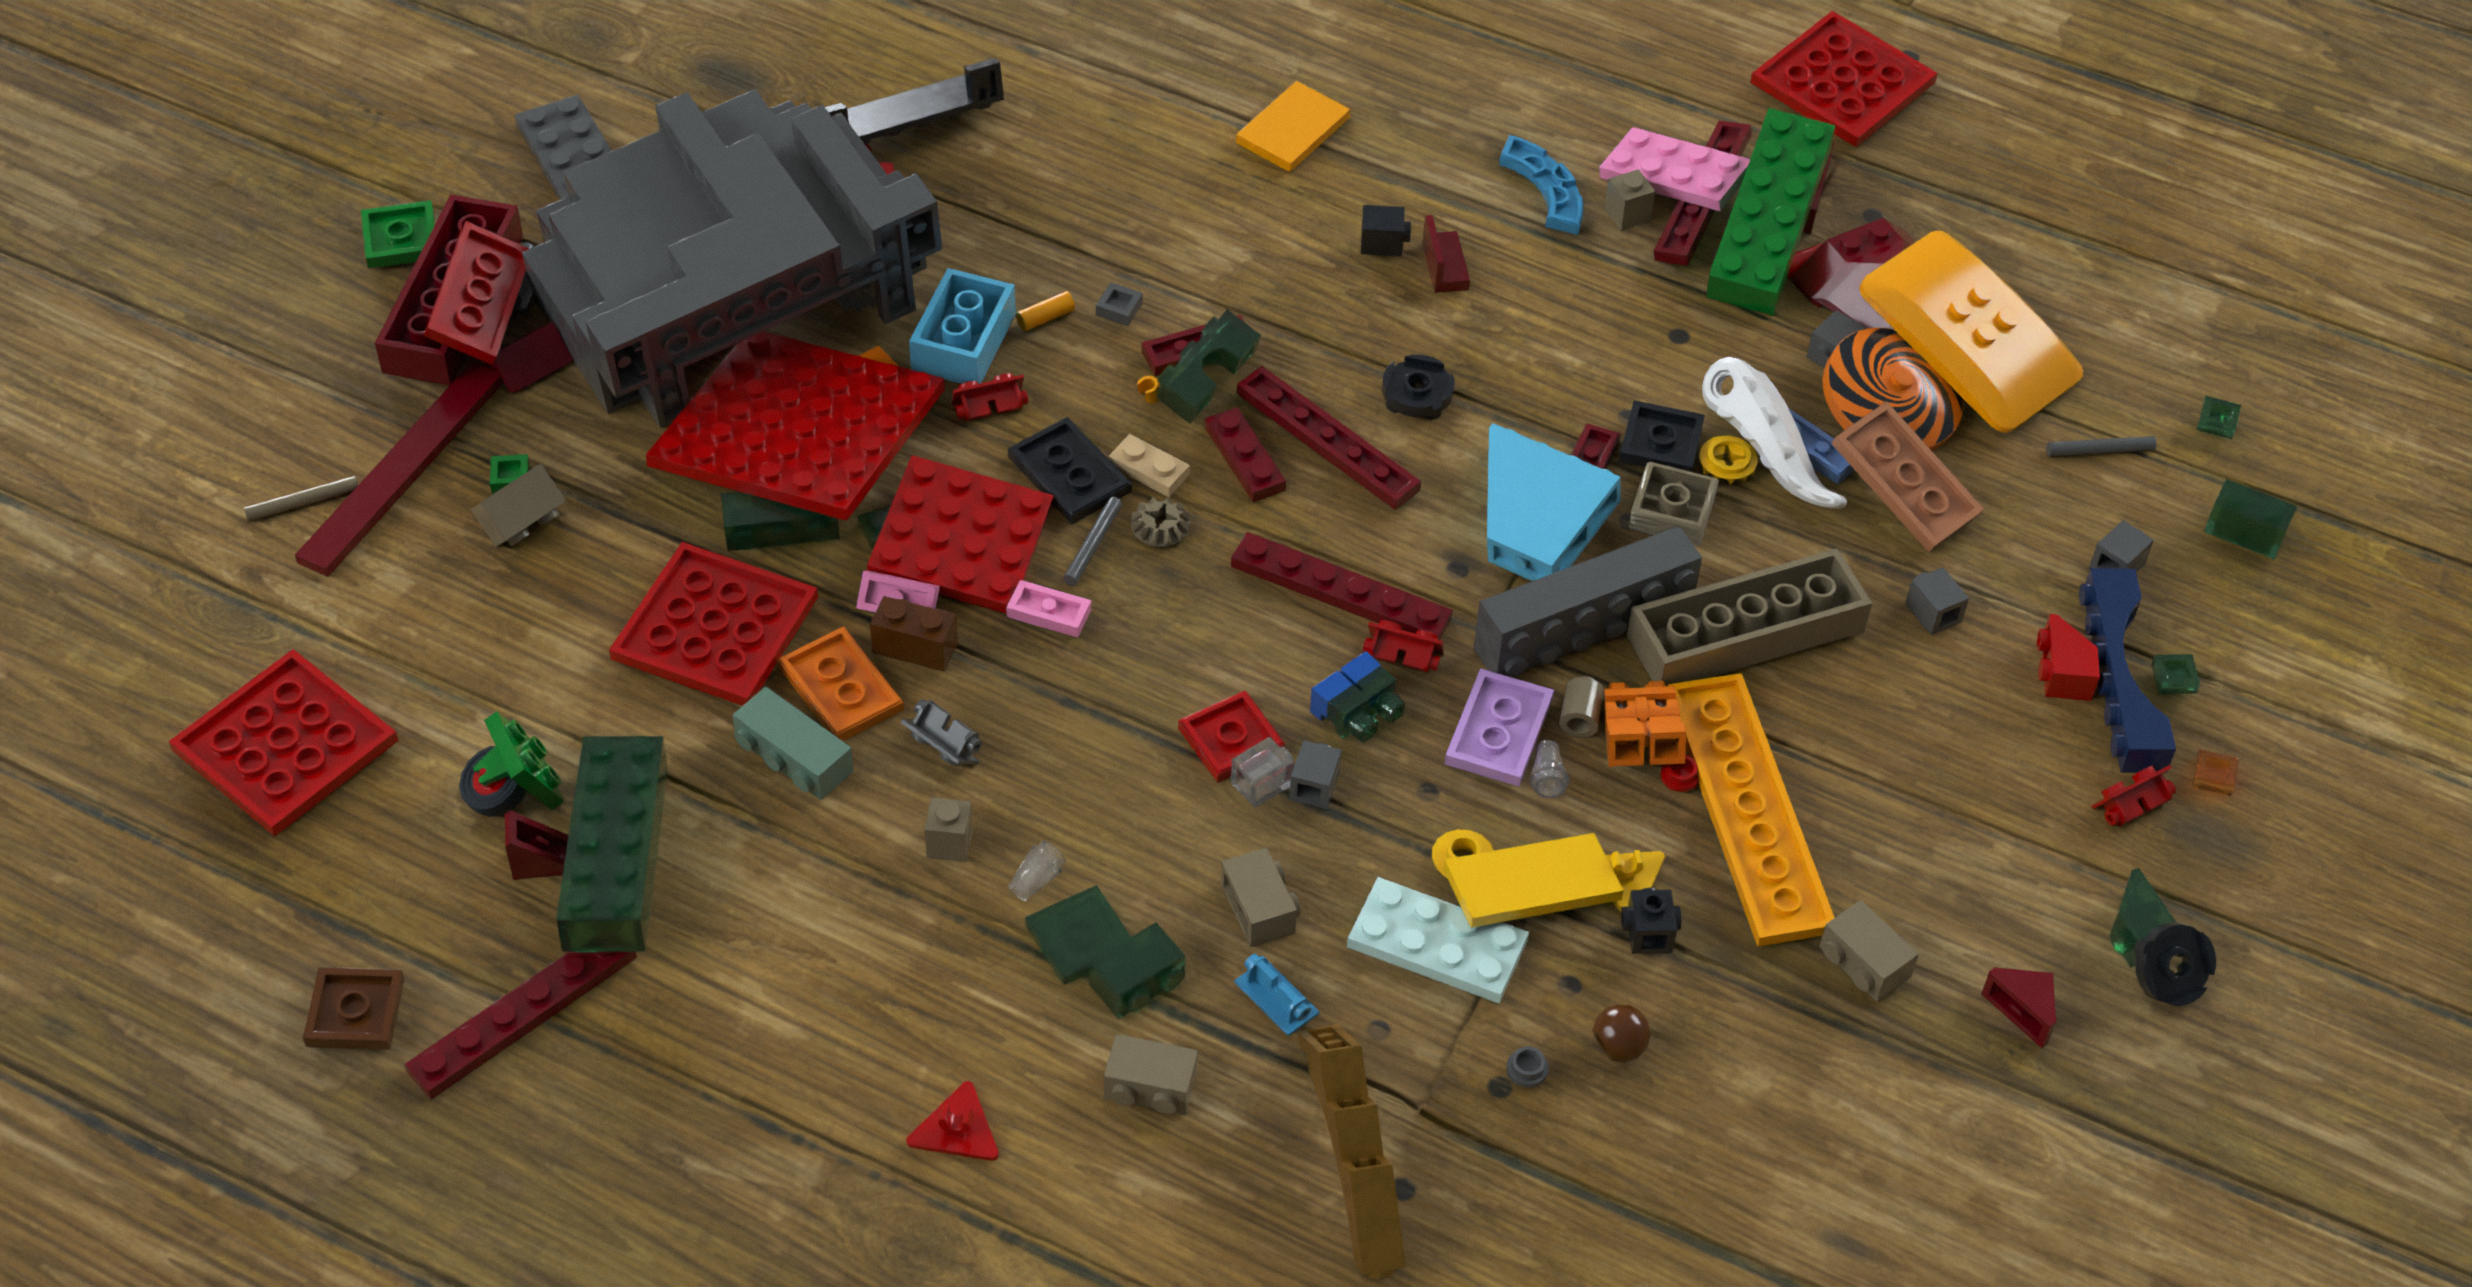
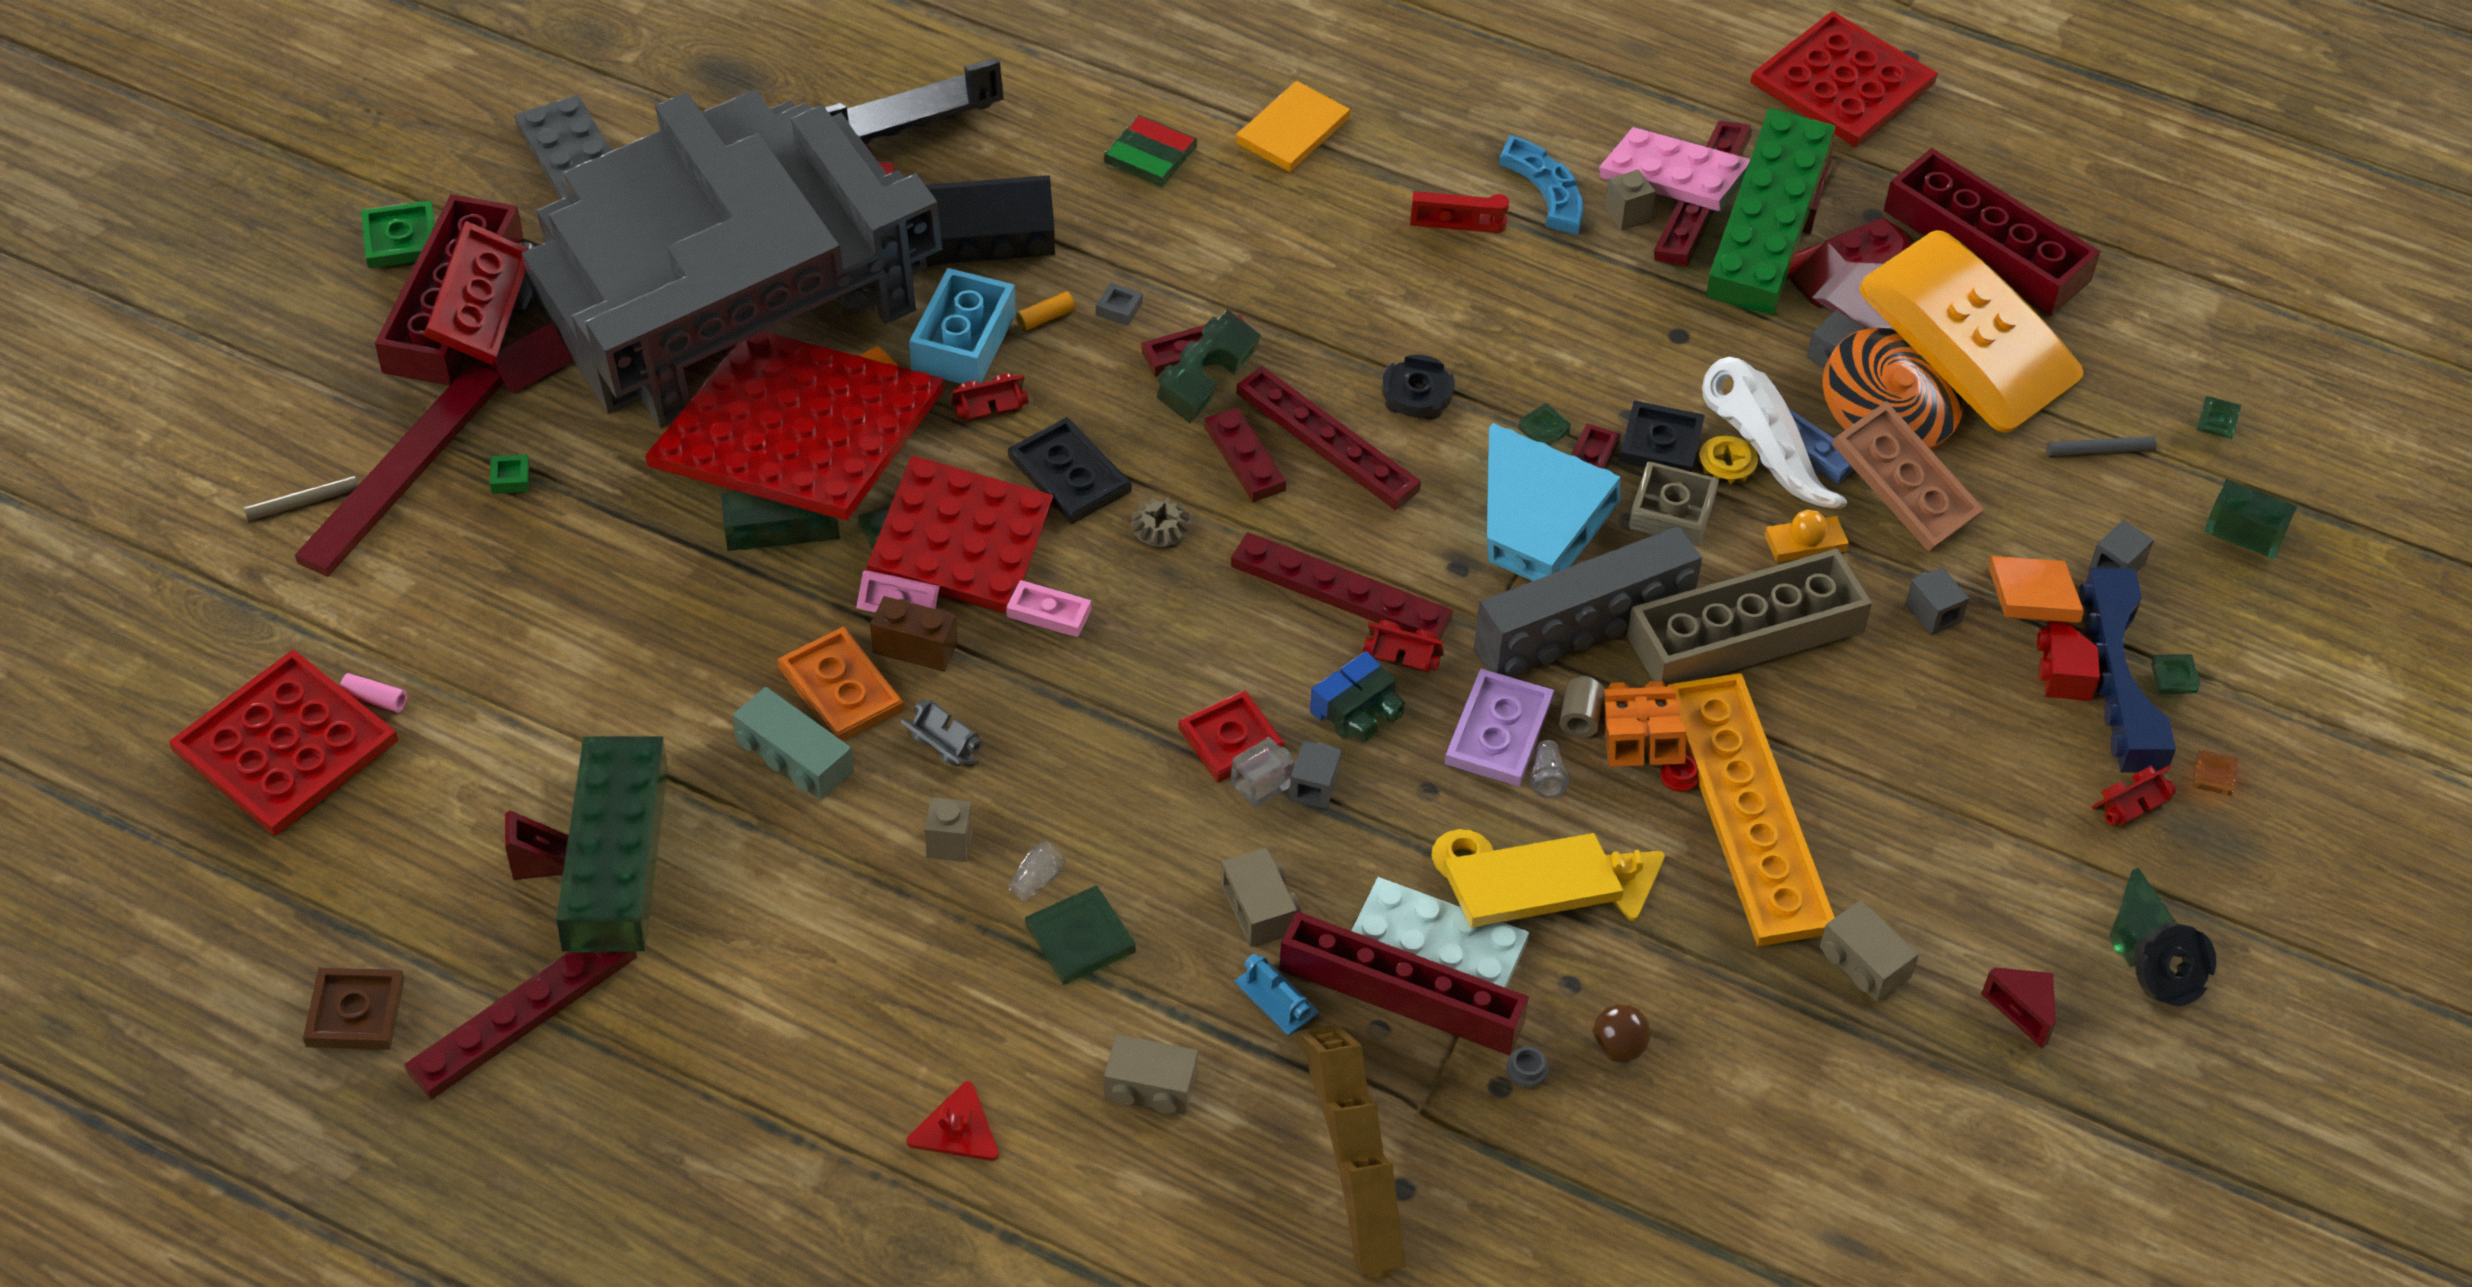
green plate [459,711,565,817] -> none
dark tan brick [470,463,566,547] -> none
red plate [609,542,819,706] -> none
dark grey bar [1063,497,1122,586] -> none
clear green brick [1089,922,1186,1019] -> none
tan plate [1109,434,1190,497] -> none
light orange hand [1137,373,1185,404] -> none
black brick [1361,205,1411,256] -> none
dark red panel [1422,215,1470,293] -> none
black brick [1621,888,1682,954] -> none
none -> bright pink axle [340,673,407,713]
none -> black slope [925,175,1055,265]
none -> tile [1104,115,1197,187]
none -> dark red brick [1279,911,1529,1056]
none -> red plate [1410,191,1509,233]
none -> clear green plate [1518,403,1571,446]
none -> light orange tile [1765,509,1849,563]
none -> dark red brick [1883,148,2101,316]
none -> orange tile [1988,556,2084,623]

